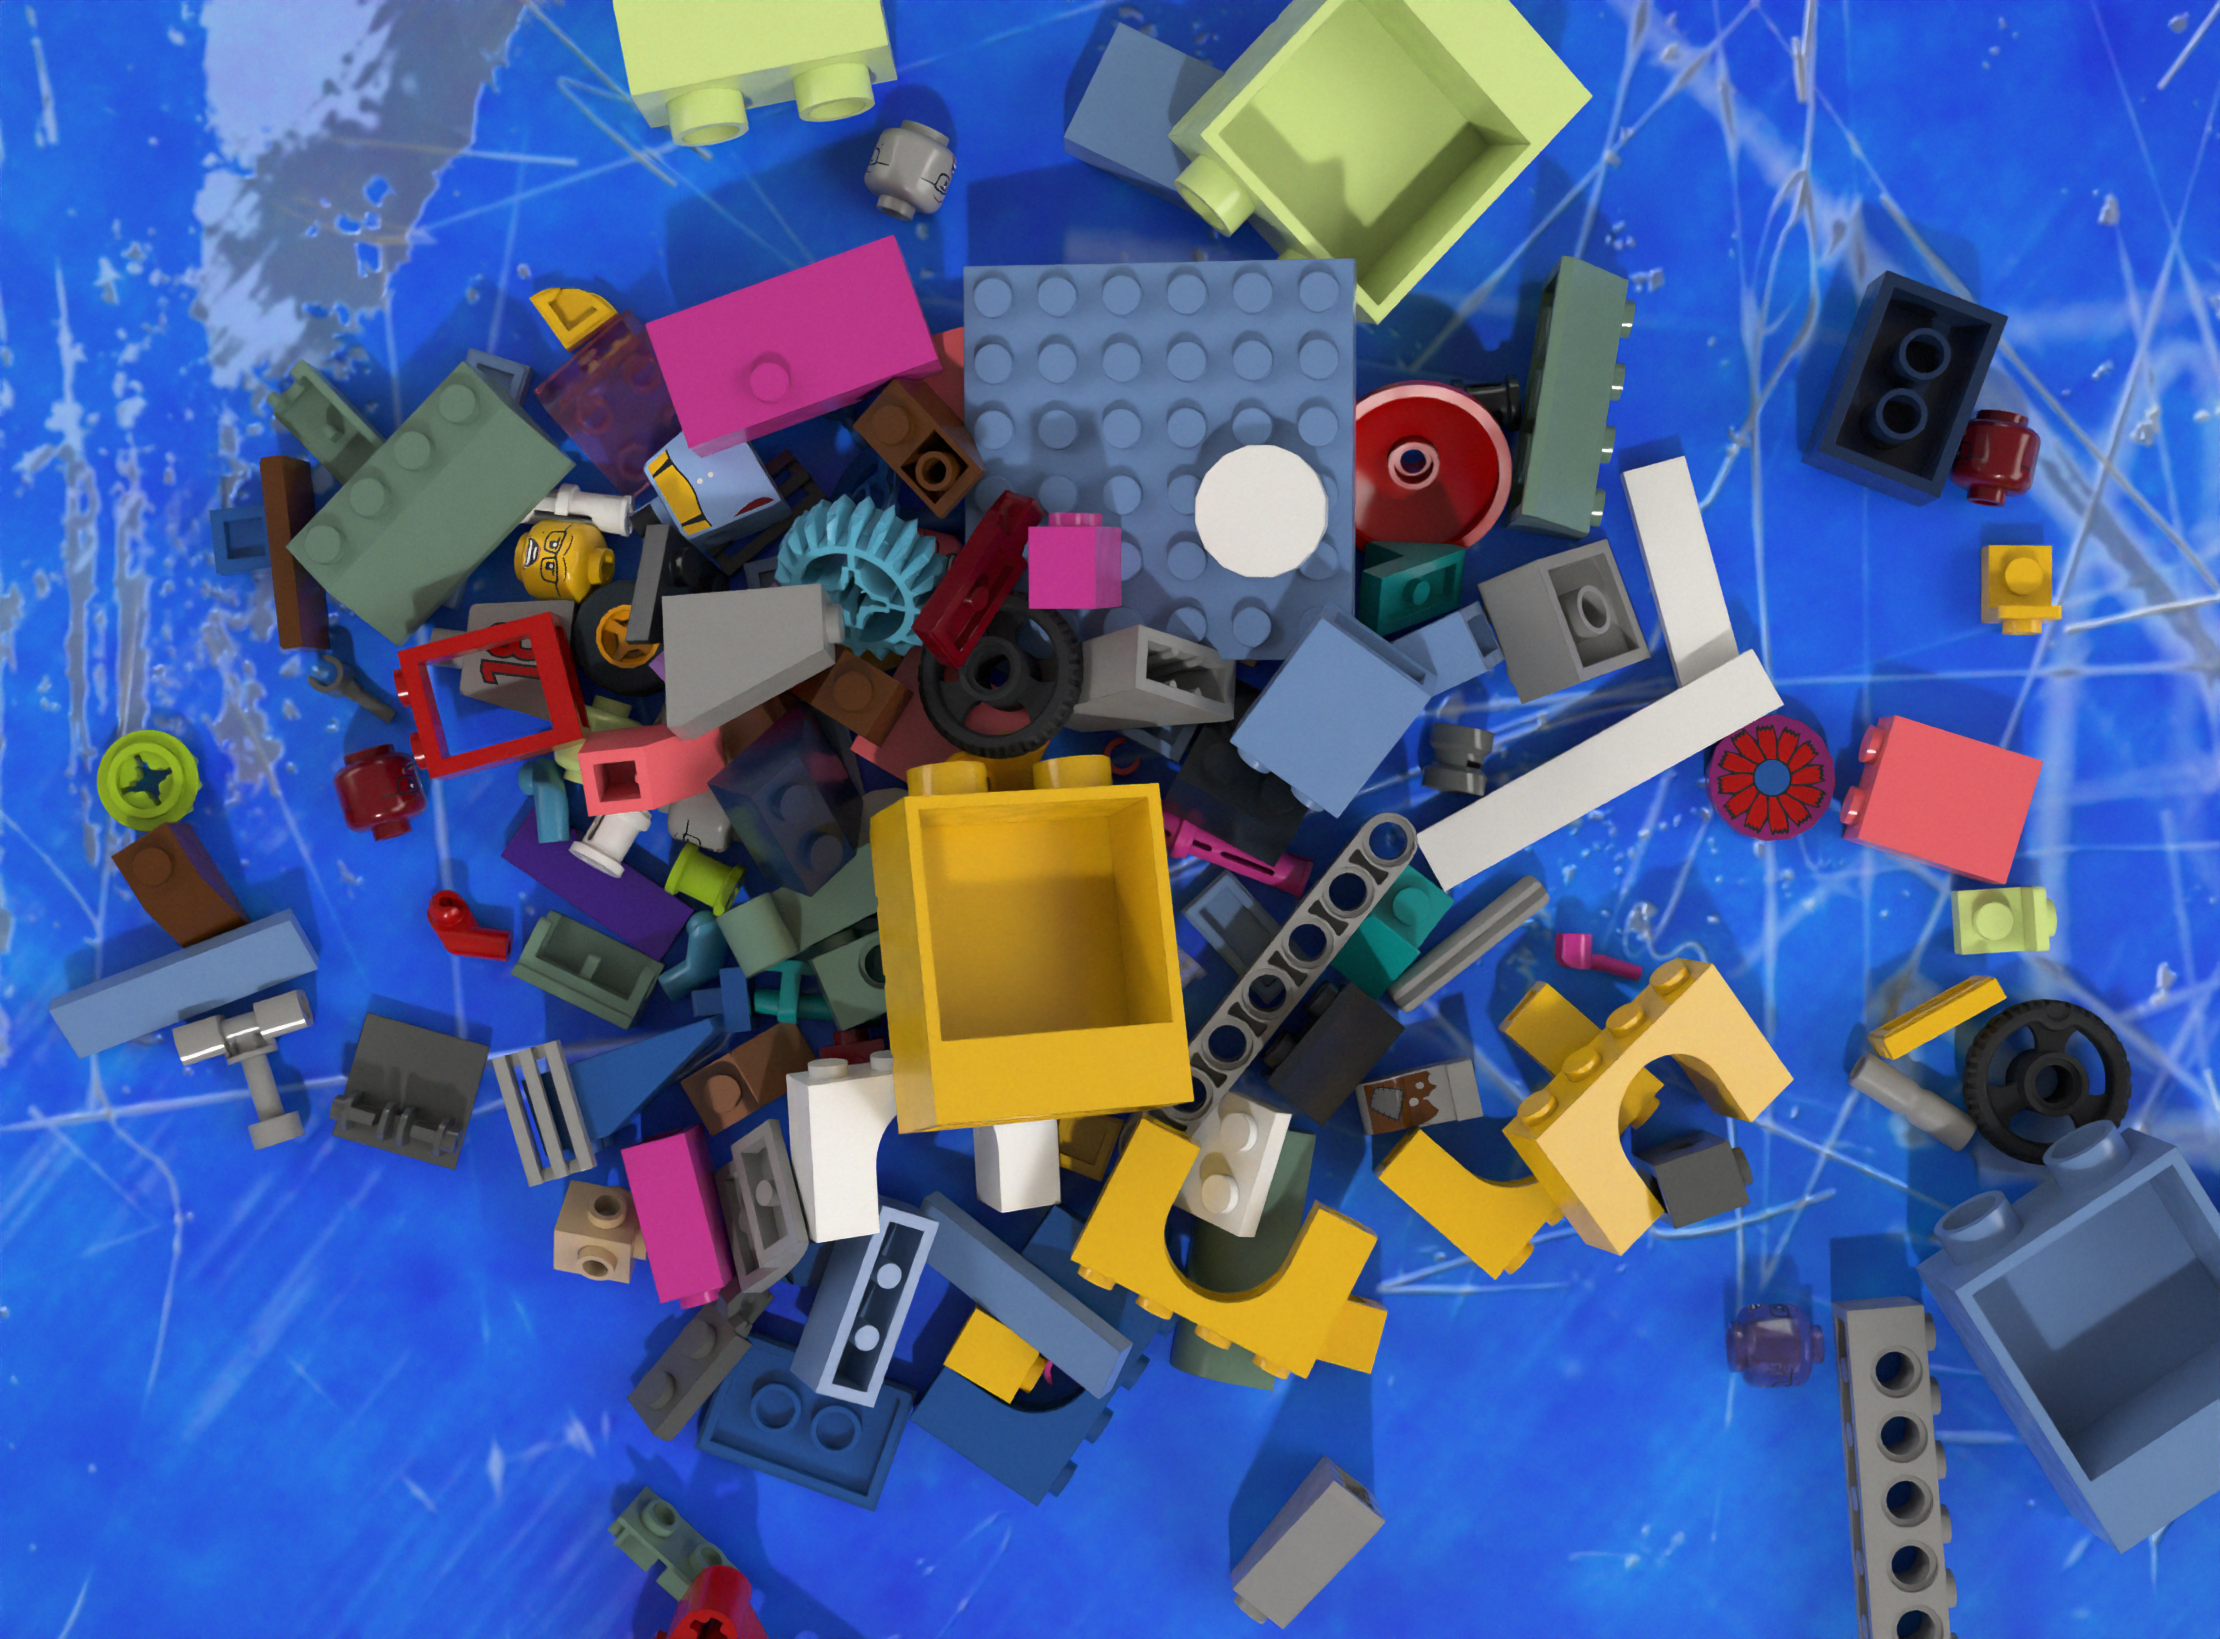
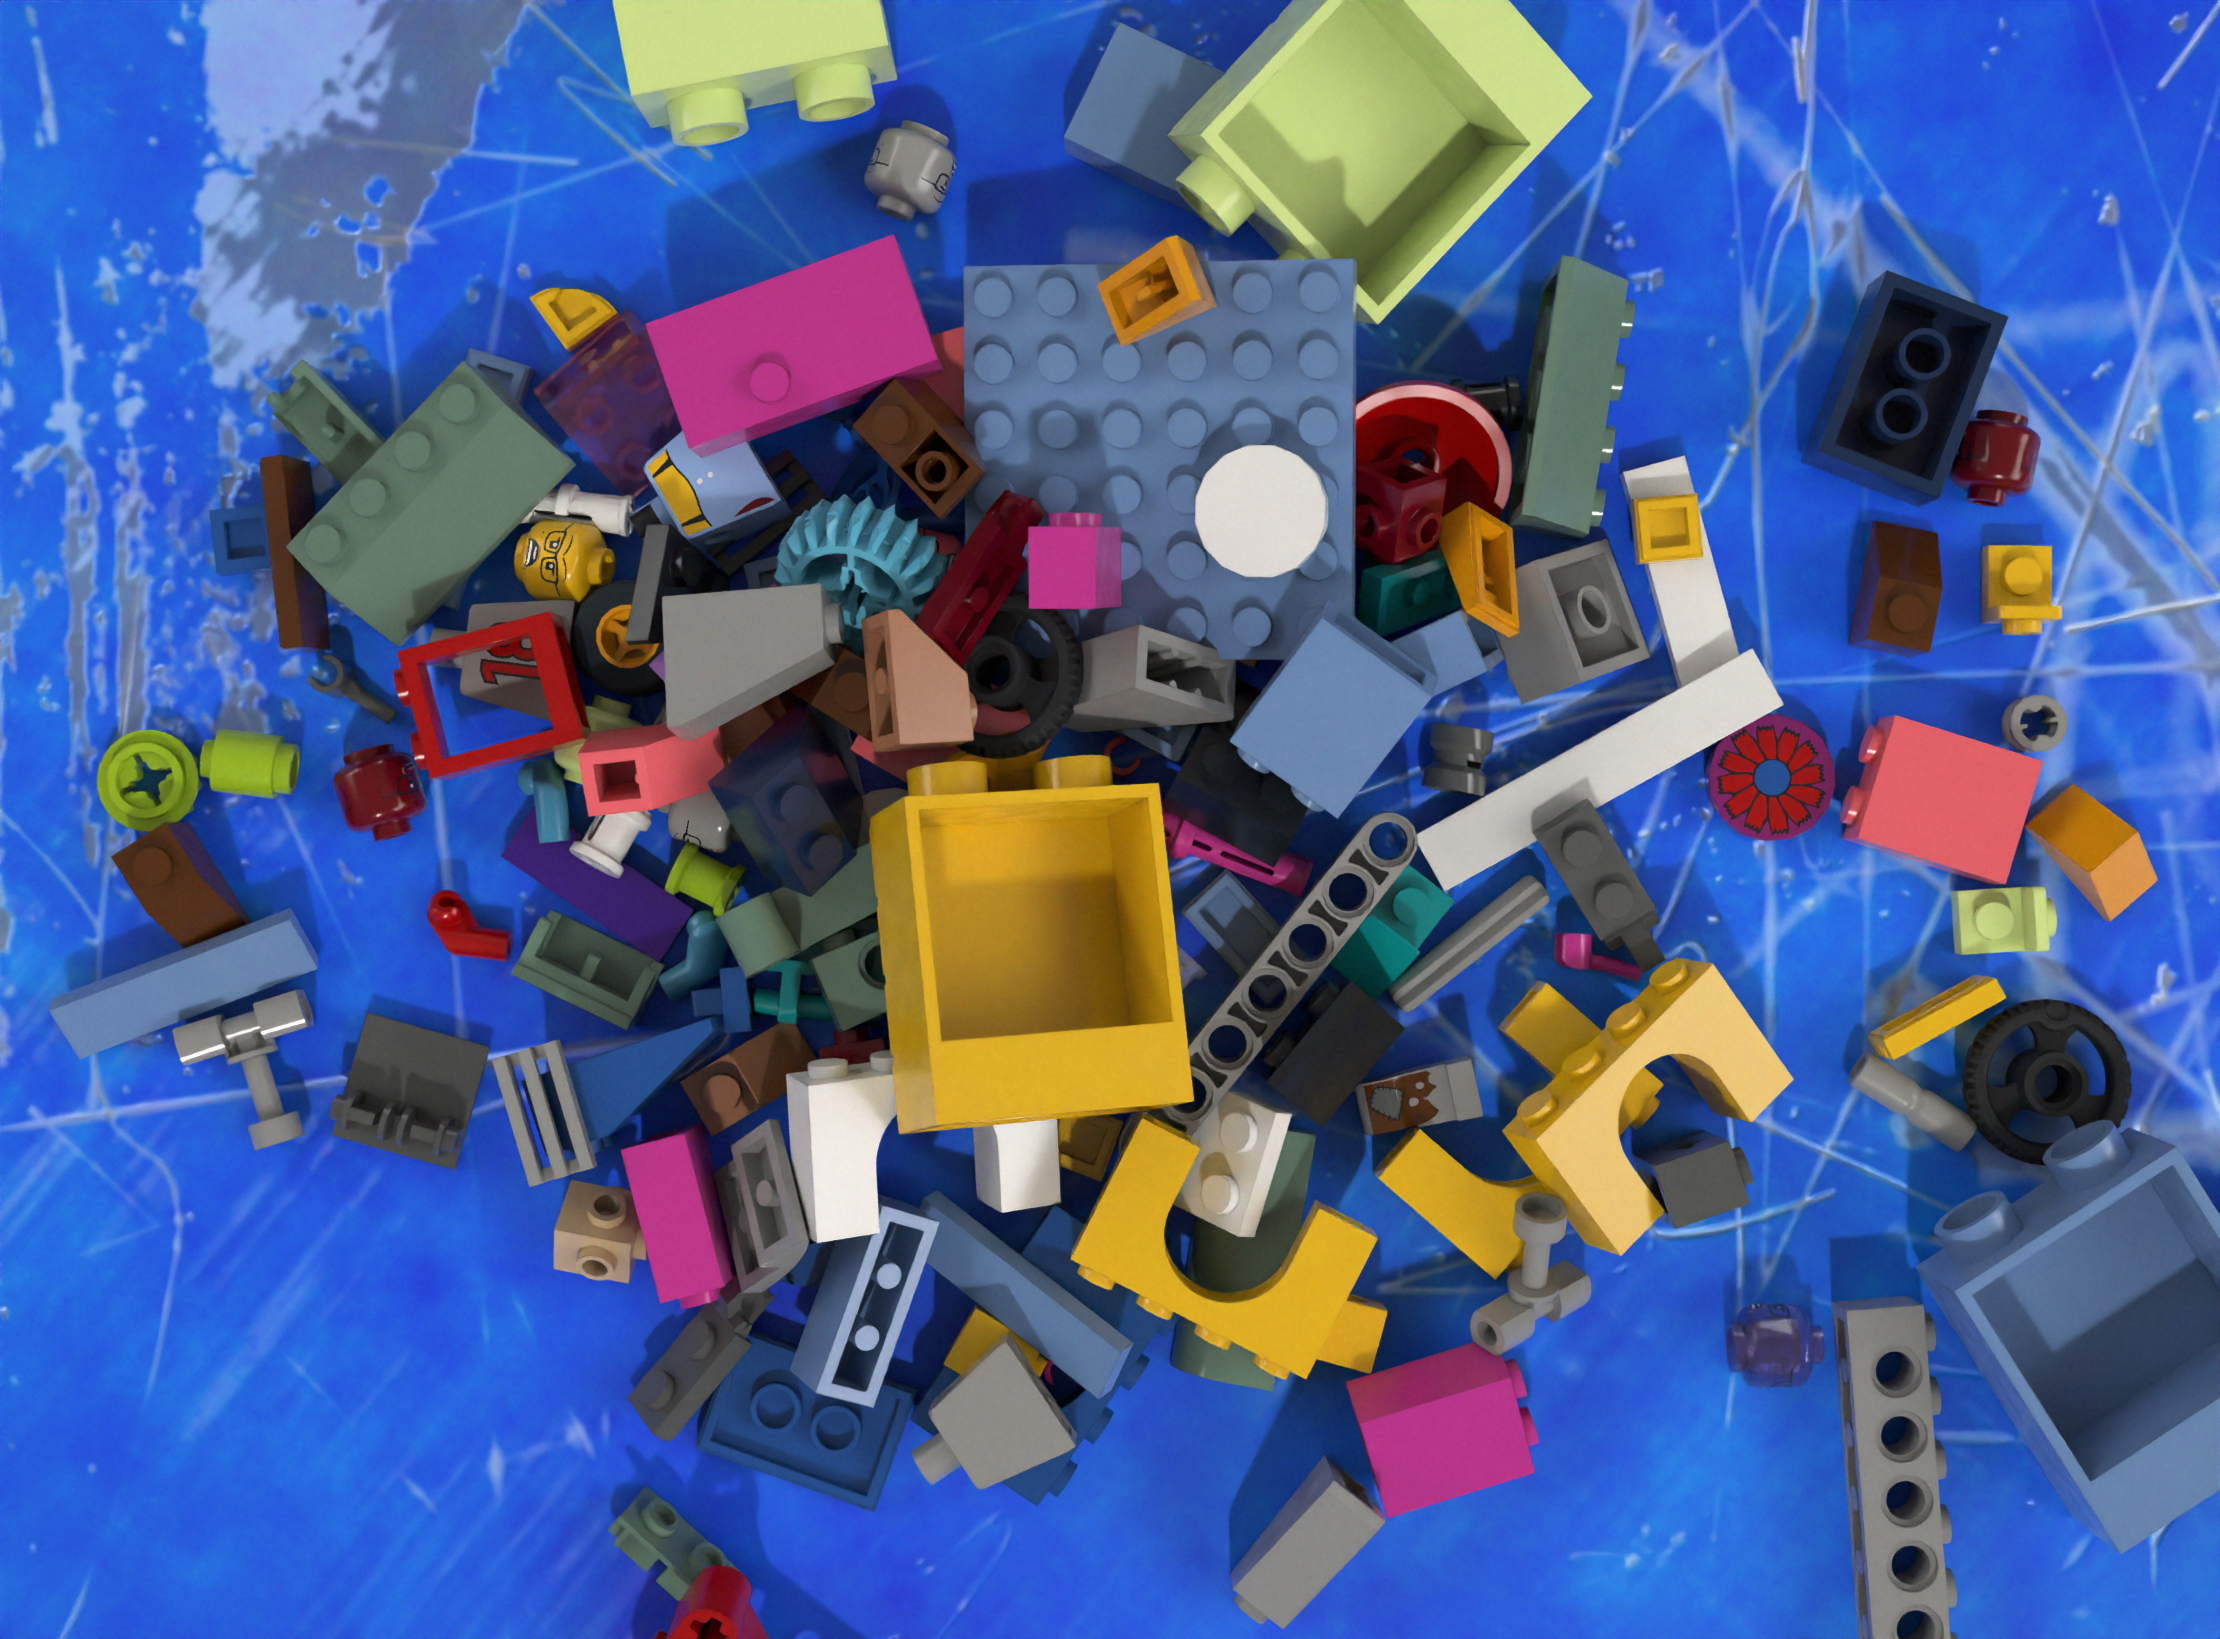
none -> lime brick [200,728,301,799]
none -> nougat slope [861,609,977,752]
none -> light grey torso [911,1331,1077,1490]
none -> light orange slope [1097,235,1217,347]
none -> dark pink brick [1345,1342,1539,1518]
none -> dark red brick [1355,456,1448,565]
none -> light orange slope [1438,501,1519,638]
none -> light grey bar [1470,1192,1591,1357]
none -> dark grey hinge [1532,798,1666,973]
none -> yellow tile [1630,493,1703,565]
none -> reddish brown slope [1848,520,1943,658]
none -> light grey bush [2001,695,2067,753]
none -> light orange slope [2024,784,2158,922]

